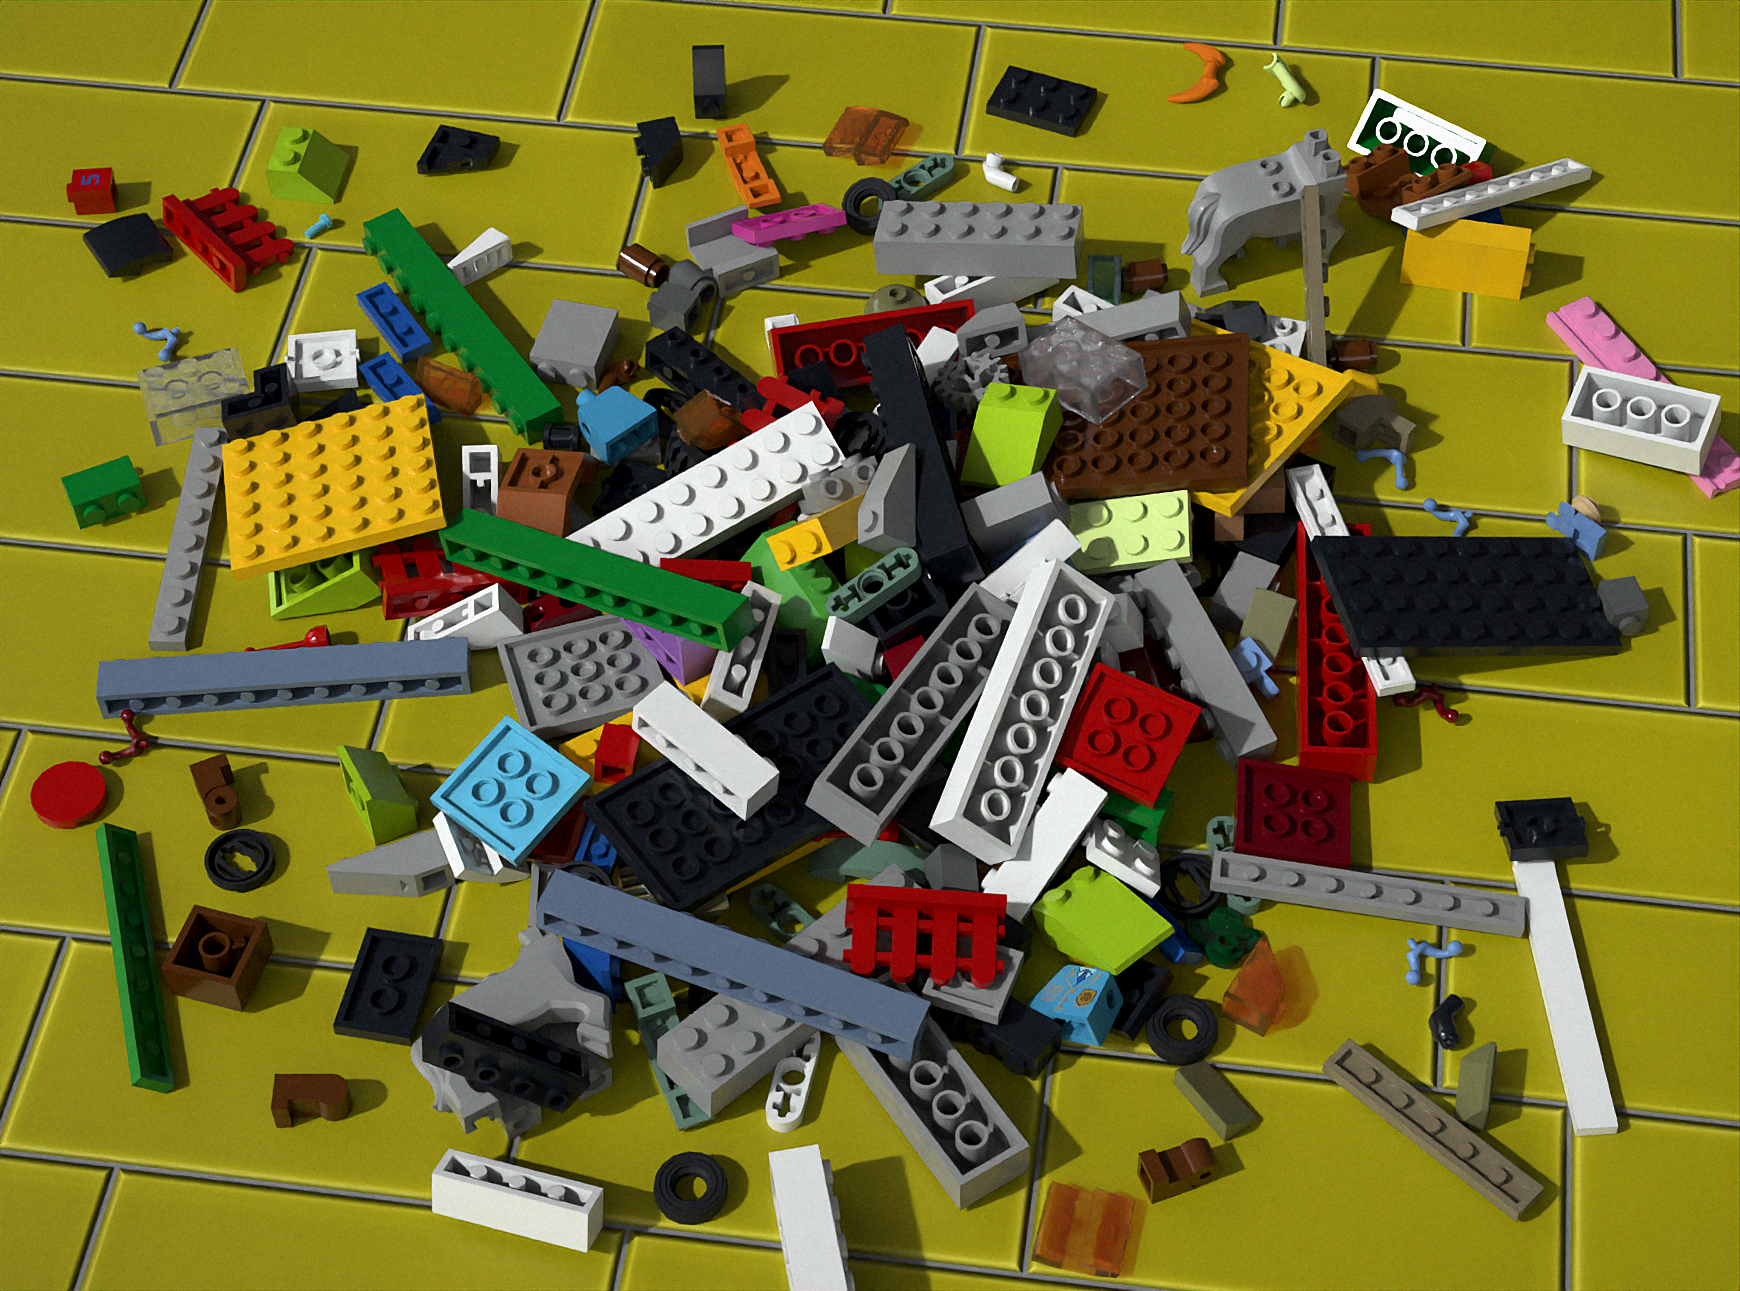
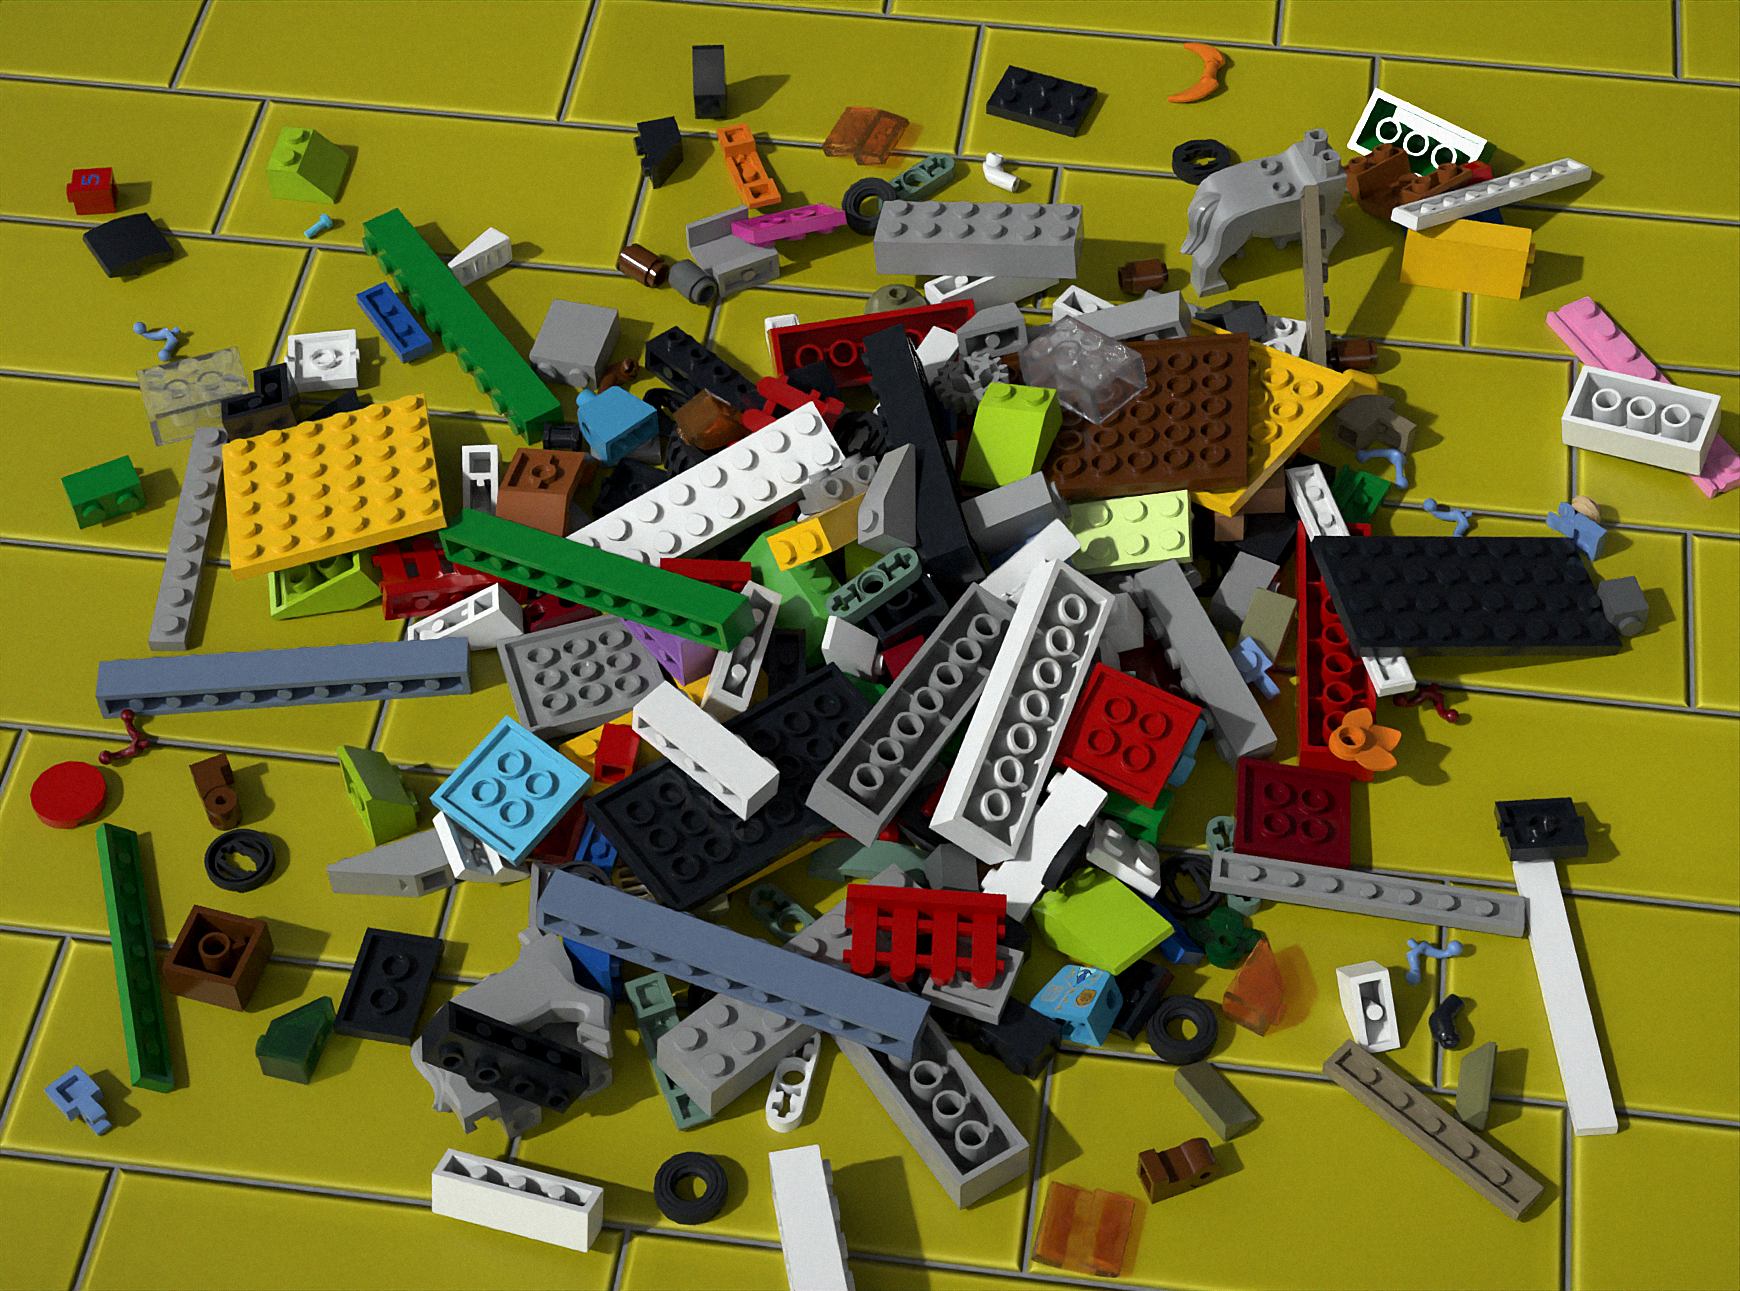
red fence [162,187,294,293] -> none
red hinge [244,625,332,652] -> none
reddish brown leg [271,1074,353,1128] -> none
blue plate [358,352,442,426] -> none
clear orange slope [415,356,483,417] -> none
black wing [417,124,501,175] -> none
dark grey brick [647,281,702,335] -> none
clear light blue slope [1086,255,1121,306] -> none
yellowish green piece [1263,52,1306,107] -> none
none -> medium blue plate [44,1065,112,1136]
none -> clear green slope [255,996,336,1085]
none -> red piece [921,768,952,818]
none -> black piece [1041,824,1093,892]
none -> medium azure bar [1168,718,1207,787]
none -> black piece [1172,139,1230,186]
none -> orange plate [1329,708,1402,771]
none -> green plate [1330,464,1392,524]
none -> white slope [1336,960,1400,1054]

